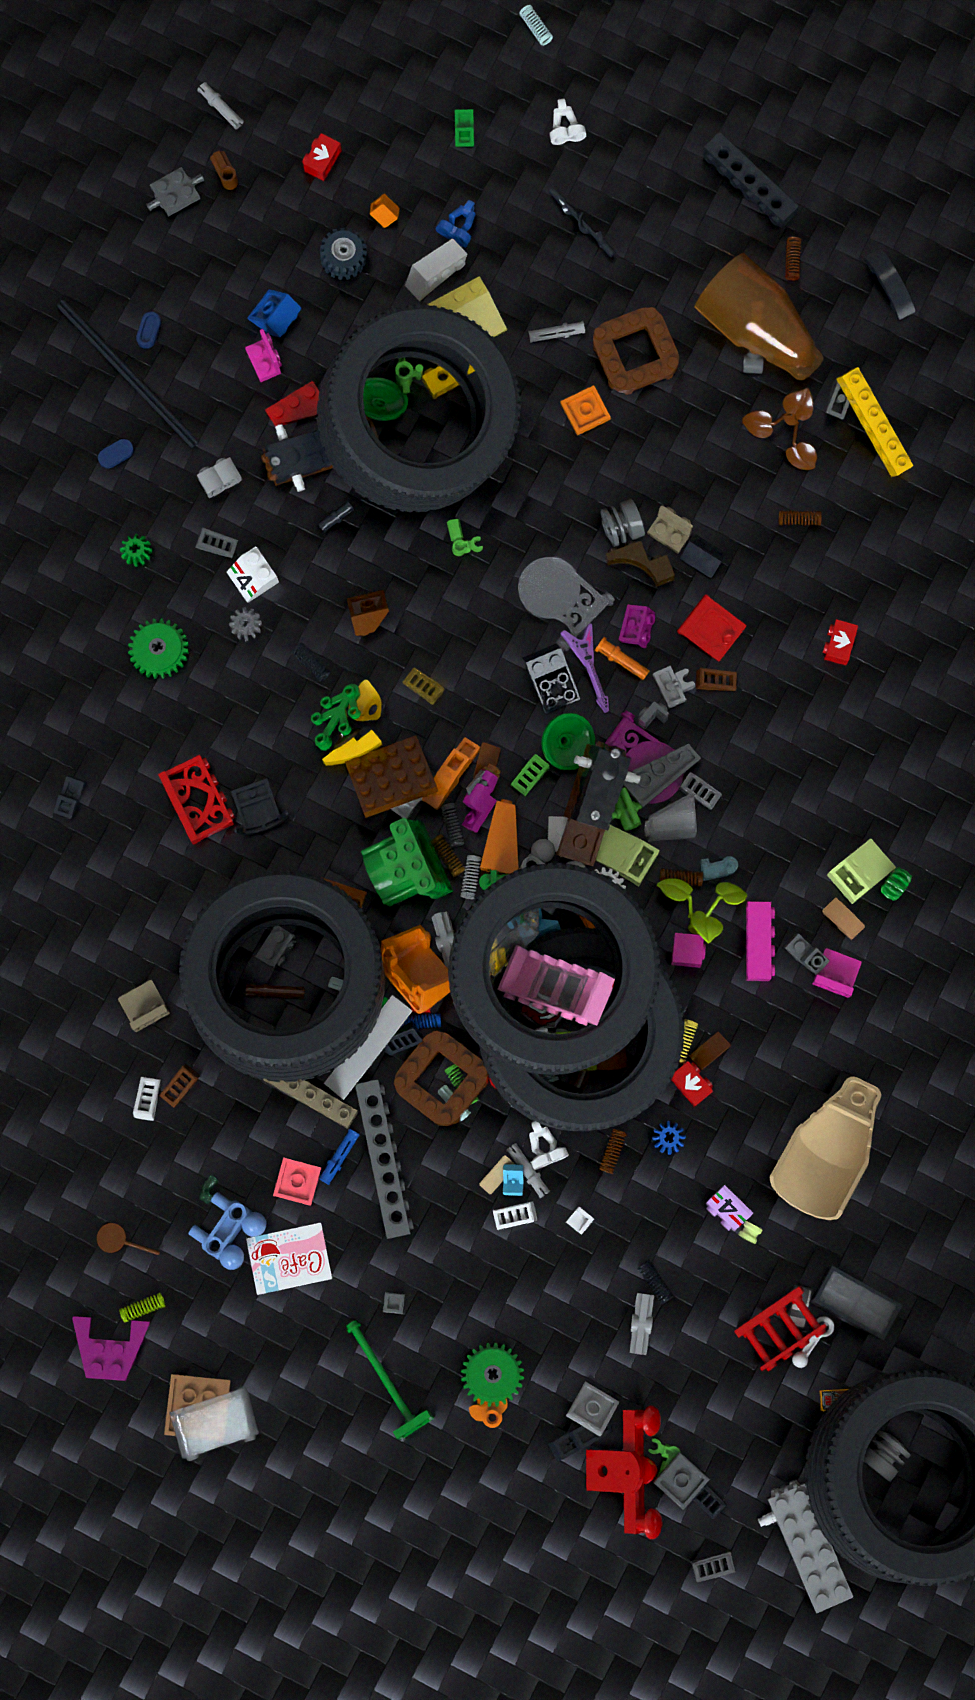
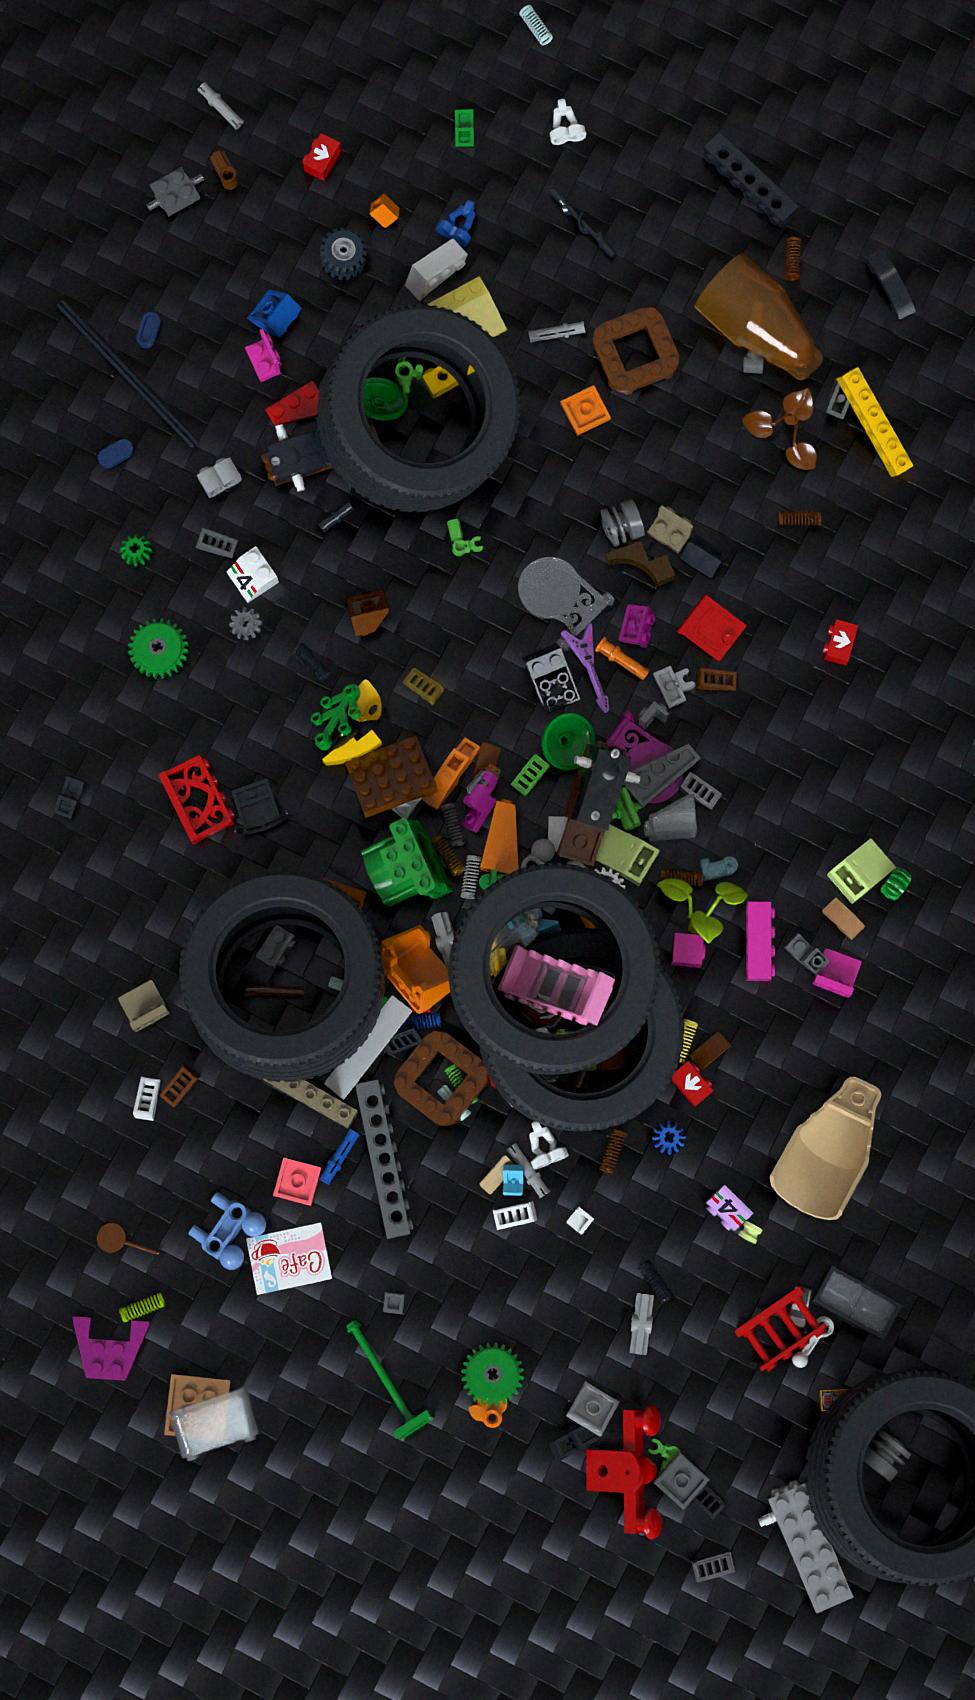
clear green arm [199,1175,219,1204] -> none

